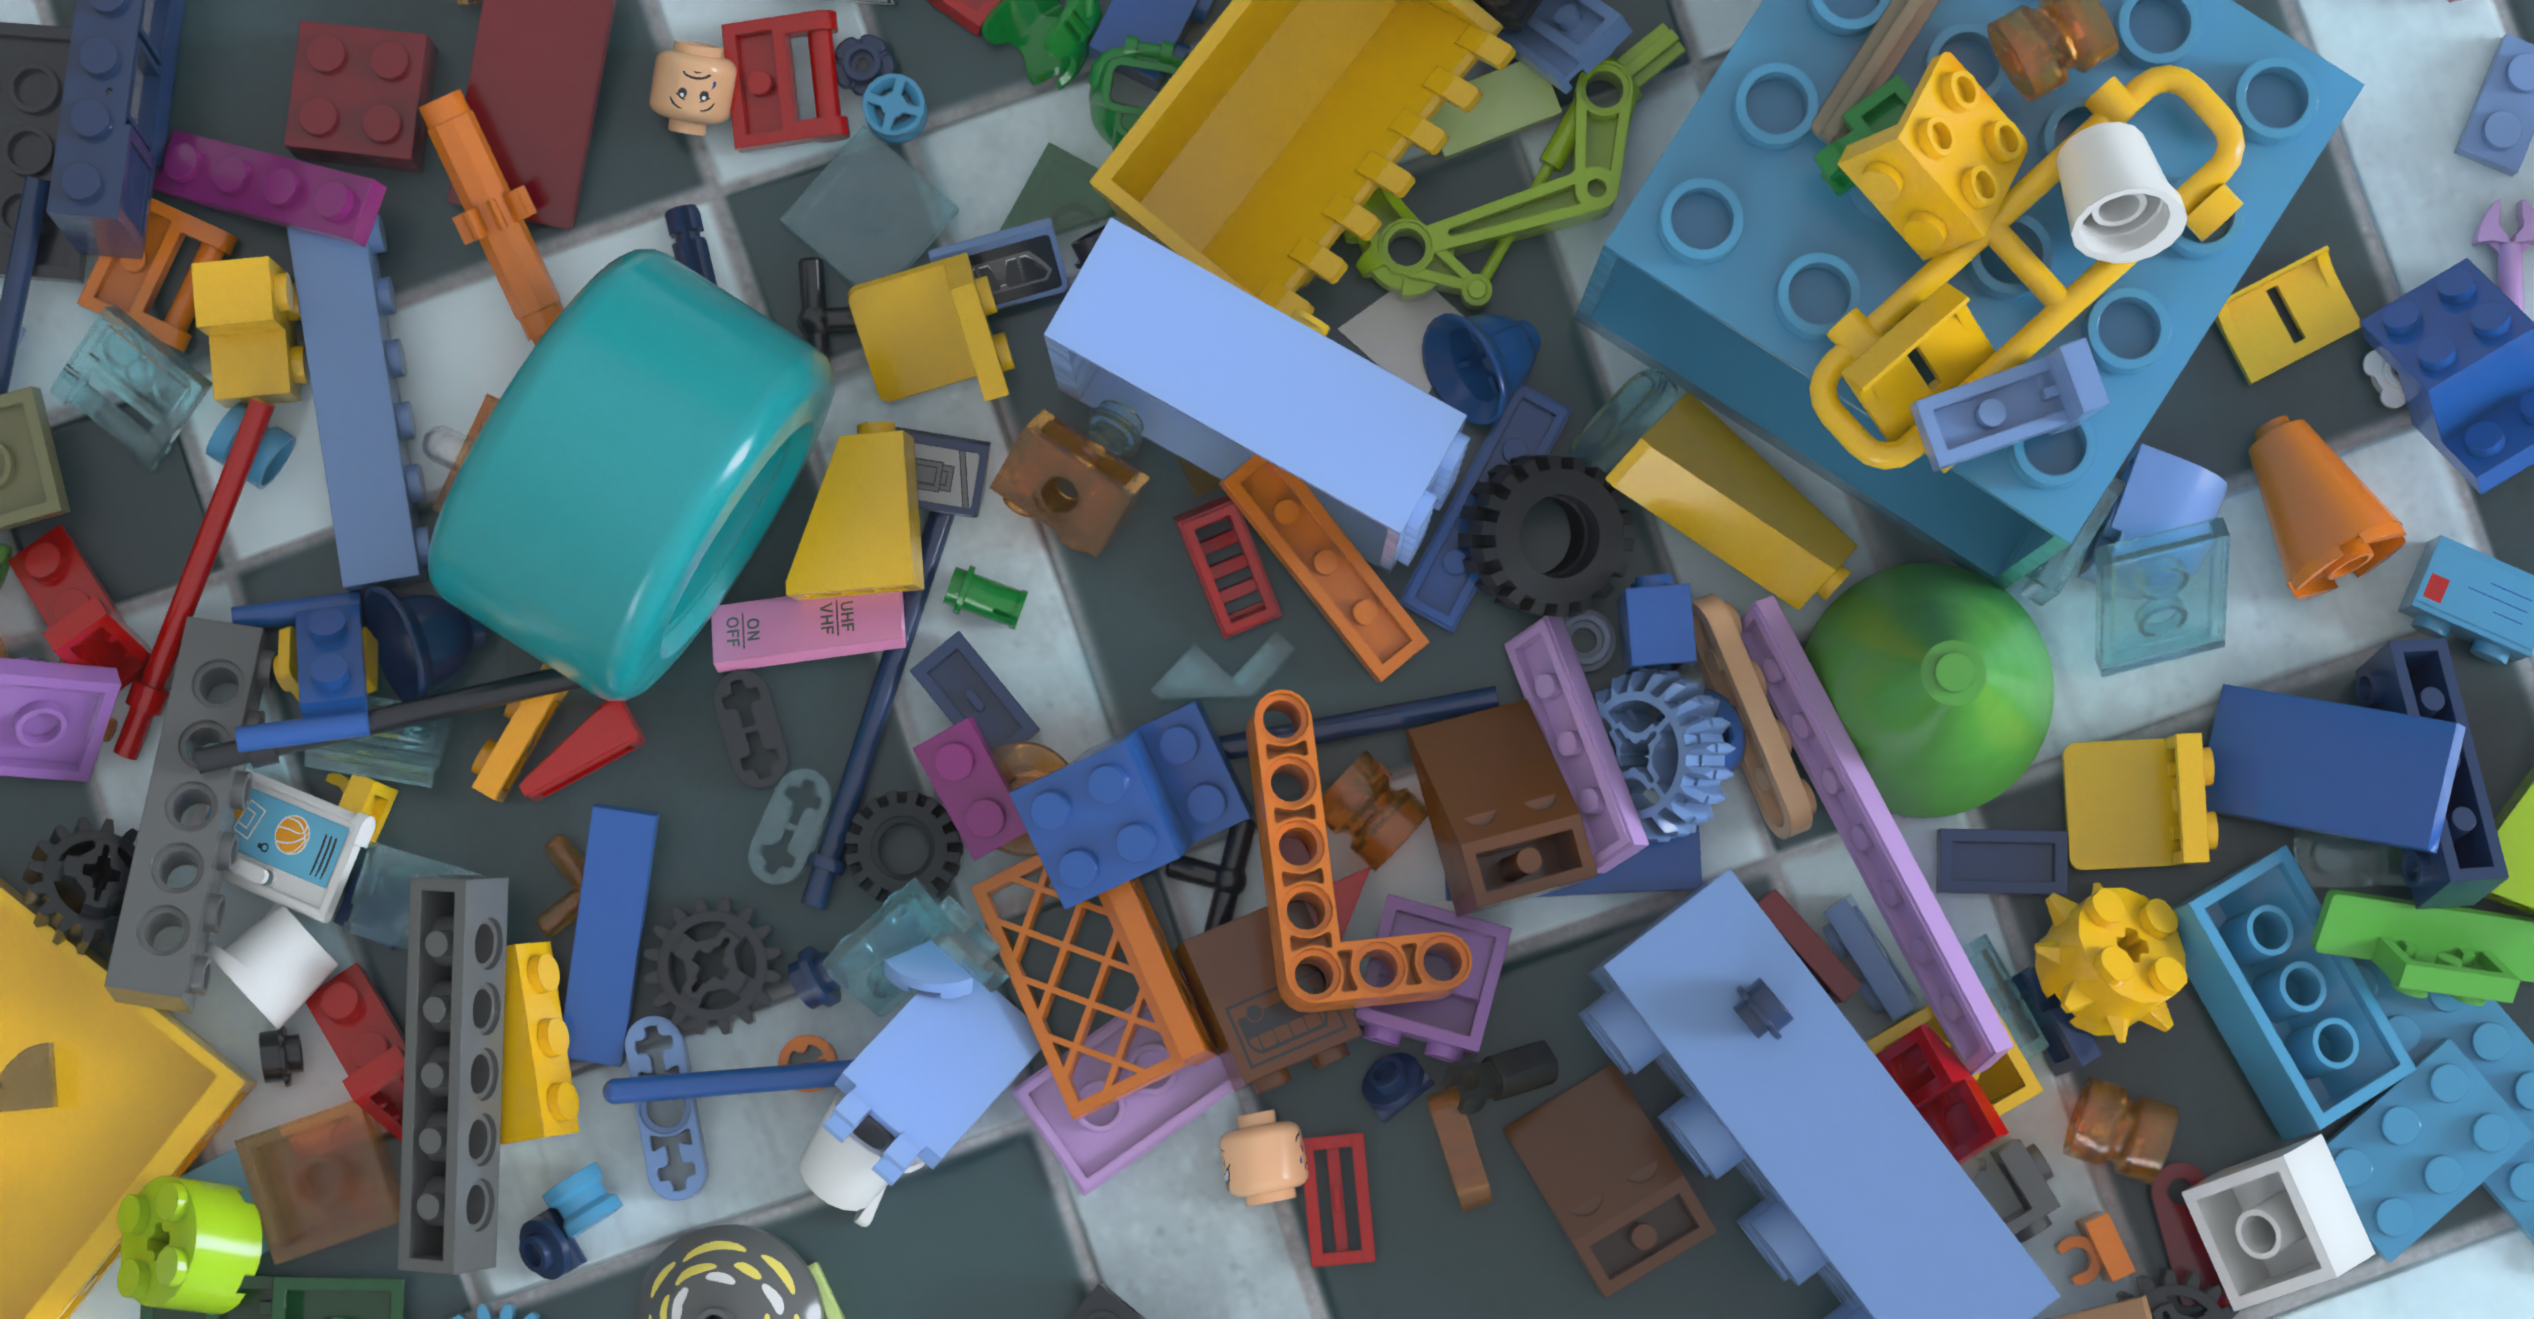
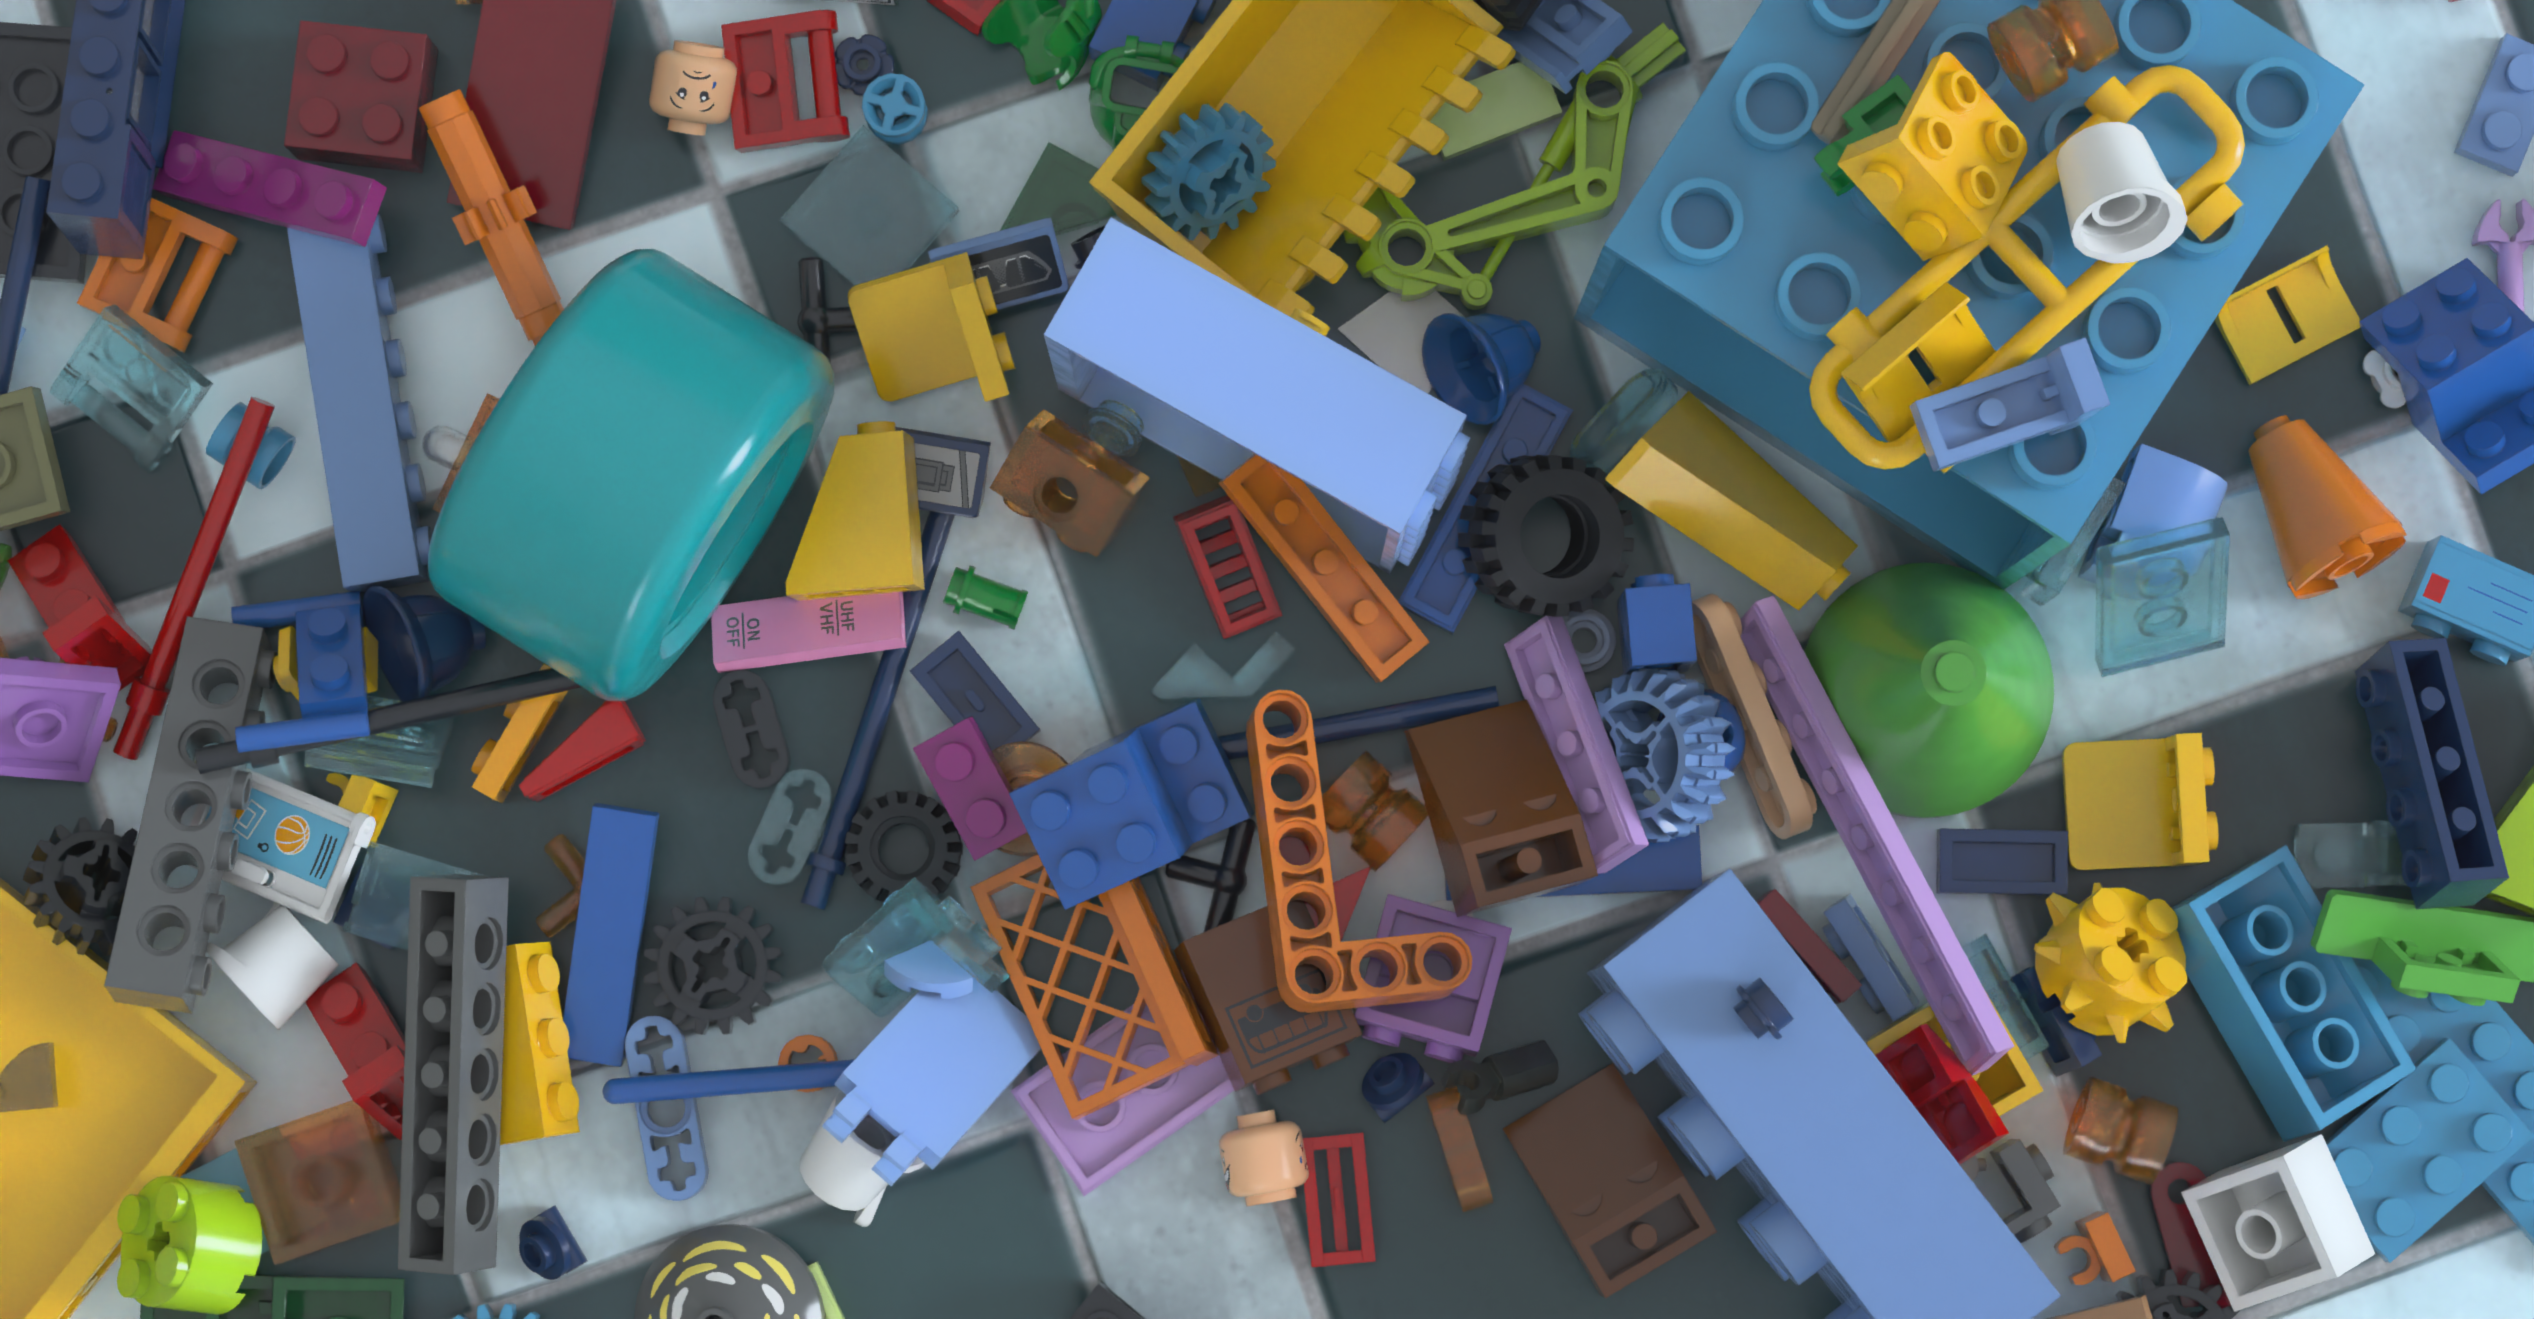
yellow brick [191,256,310,408] -> none
black plate [259,1025,304,1087] -> none
dark azure wheel [542,1162,624,1240] -> none
dark blue axle [665,204,717,285] -> none
dark blue plate [788,946,845,1009] -> none
blue tile [2205,684,2466,854] -> none
none -> dark azure gear [1141,103,1276,240]

